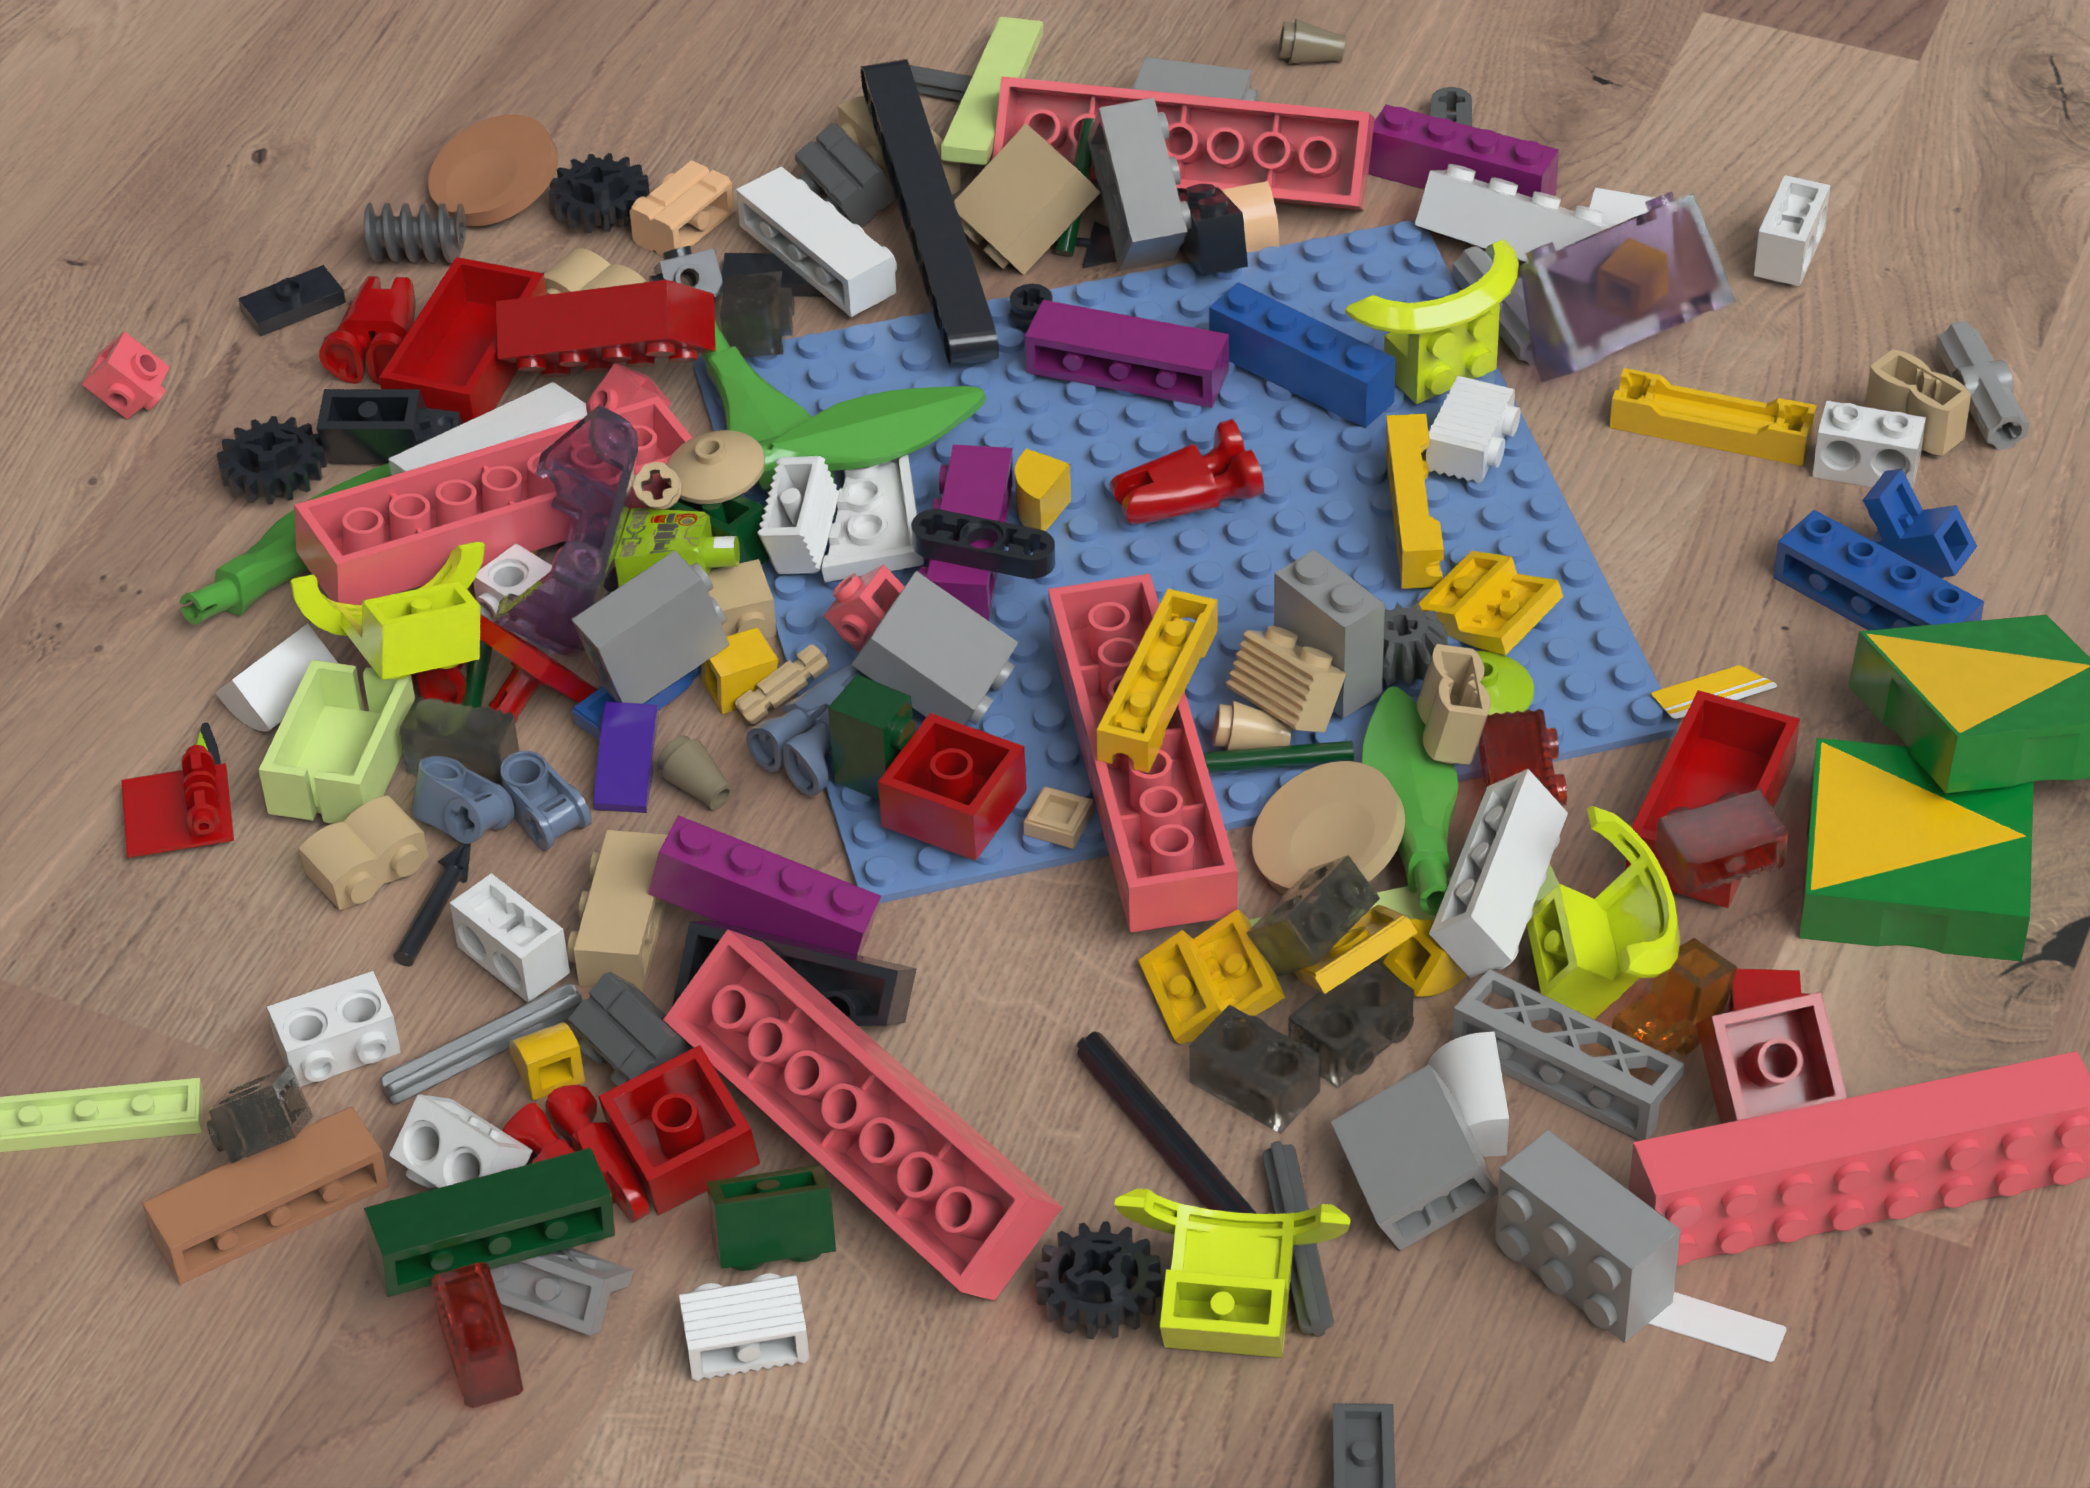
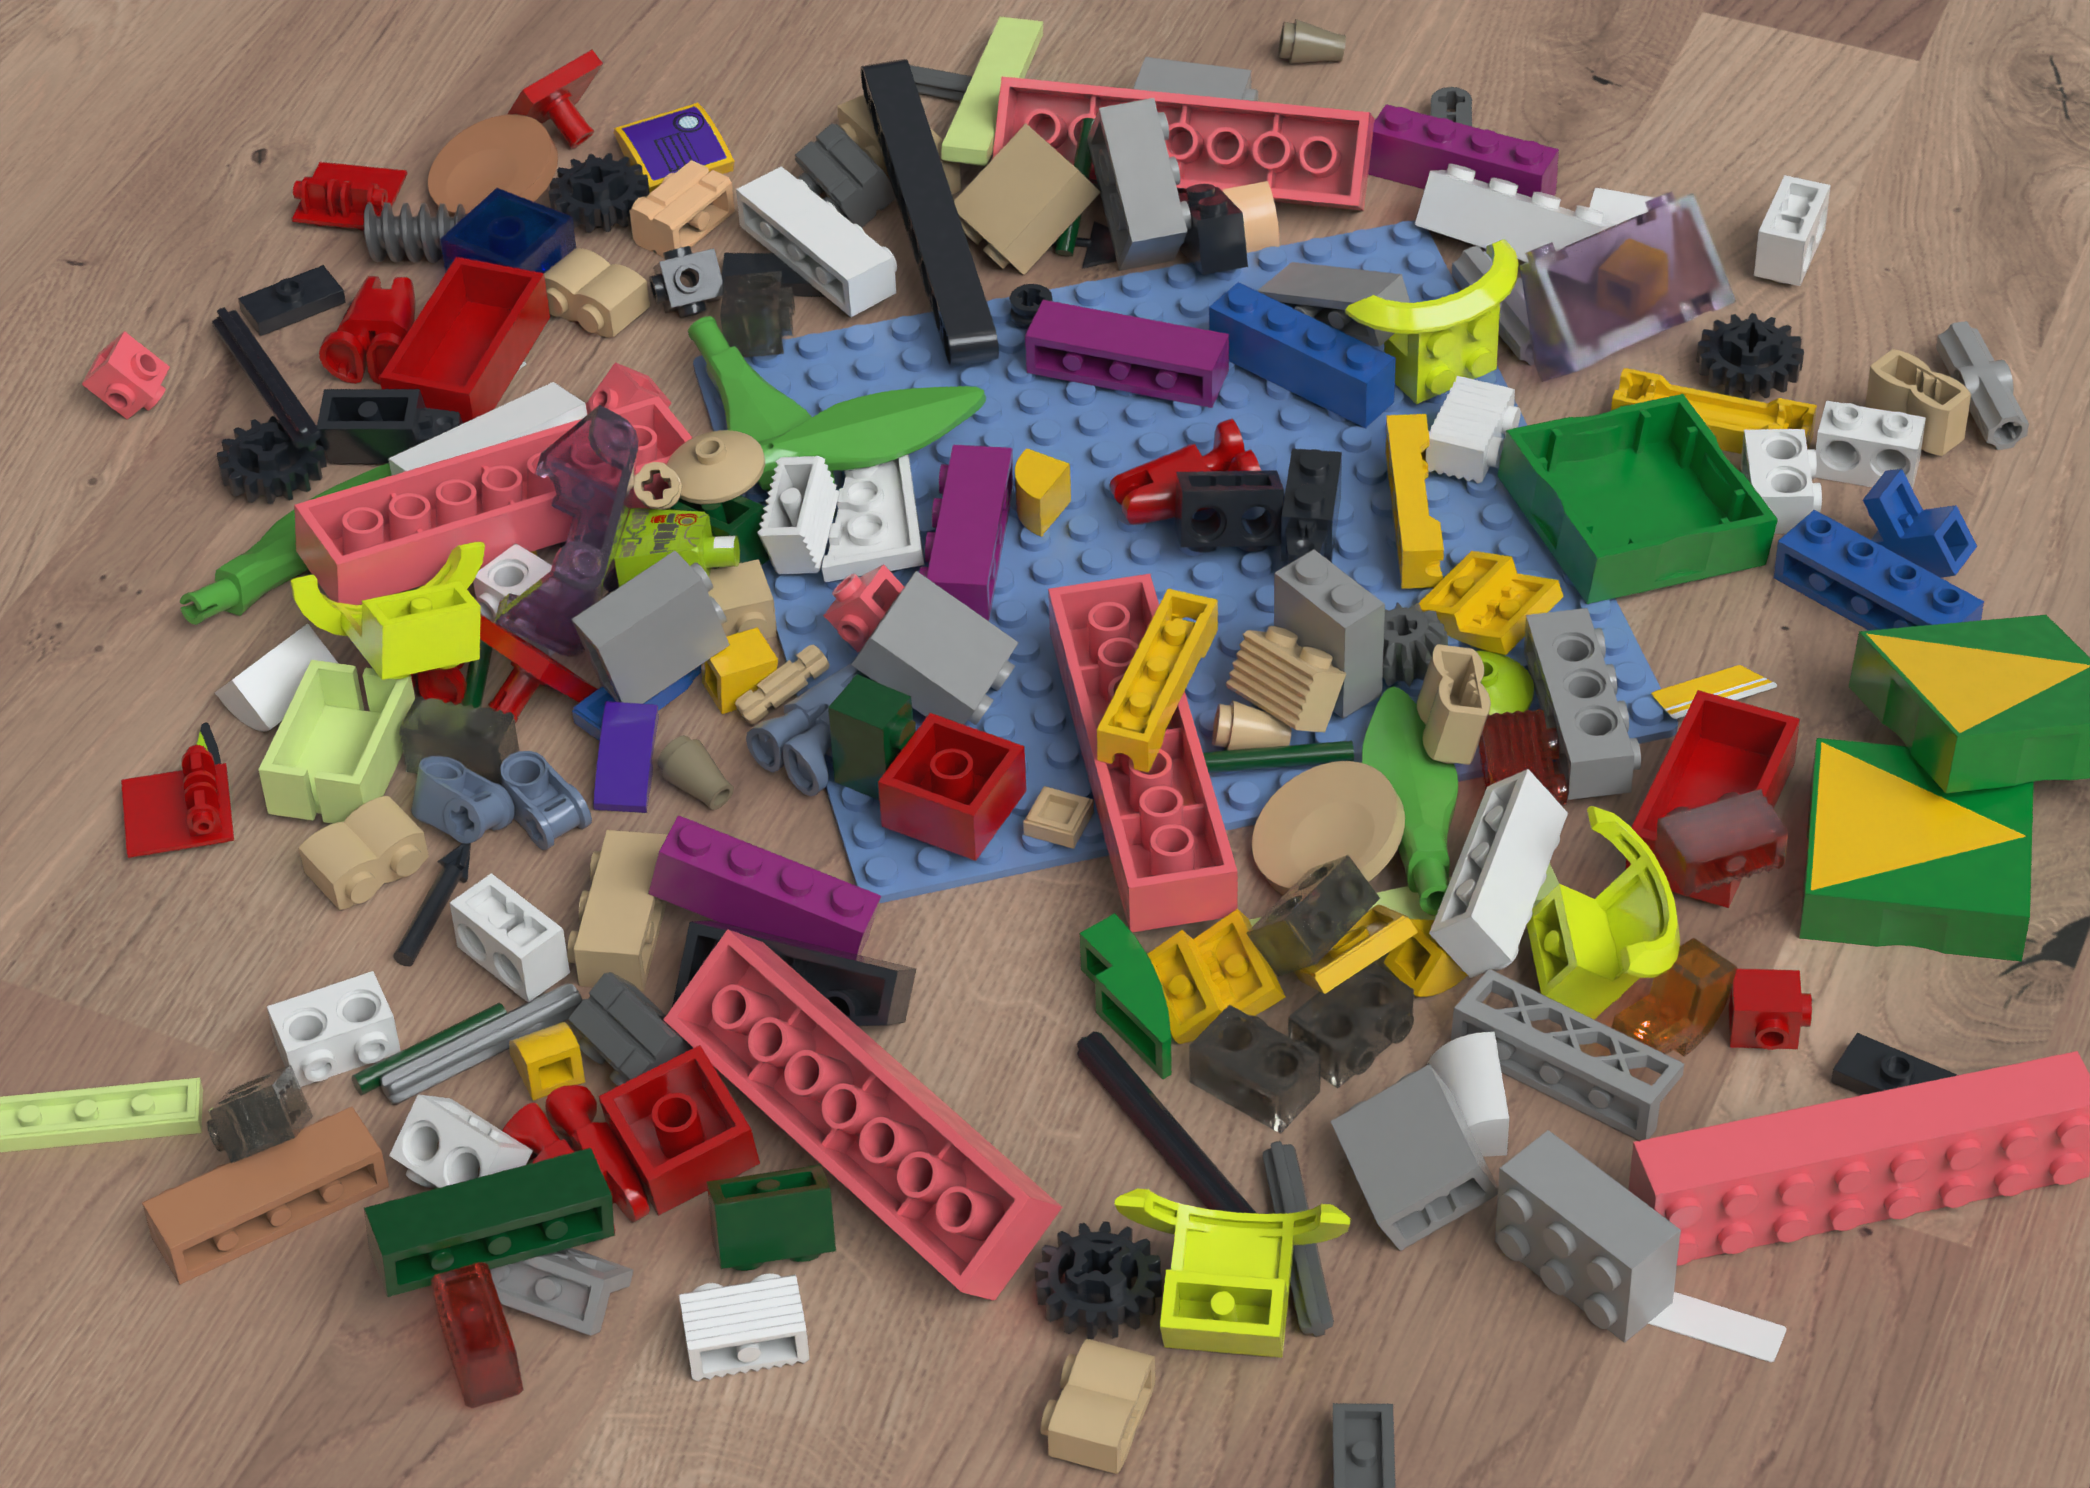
red piece [496,280,716,378] -> none
black beam [911,509,1056,579] -> none
brick [1696,992,1848,1124] -> none
none -> black axle [212,307,322,451]
none -> red hinge [292,162,408,230]
none -> dark green bar [352,1002,507,1095]
none -> clear blue brick [440,188,576,273]
none -> red tile [507,49,603,149]
none -> dark purple slope [614,103,735,193]
none -> tan brick [1041,1339,1155,1474]
none -> green slope [1079,913,1172,1079]
none -> black brick [1175,470,1284,553]
none -> light grey brick [1257,262,1410,347]
none -> black hinge [1281,448,1342,565]
none -> green tile [1497,394,1778,604]
none -> light grey brick [1524,608,1641,800]
none -> black gear [1696,313,1804,399]
none -> white brick [1740,429,1822,534]
none -> black plate [1831,1033,1958,1095]

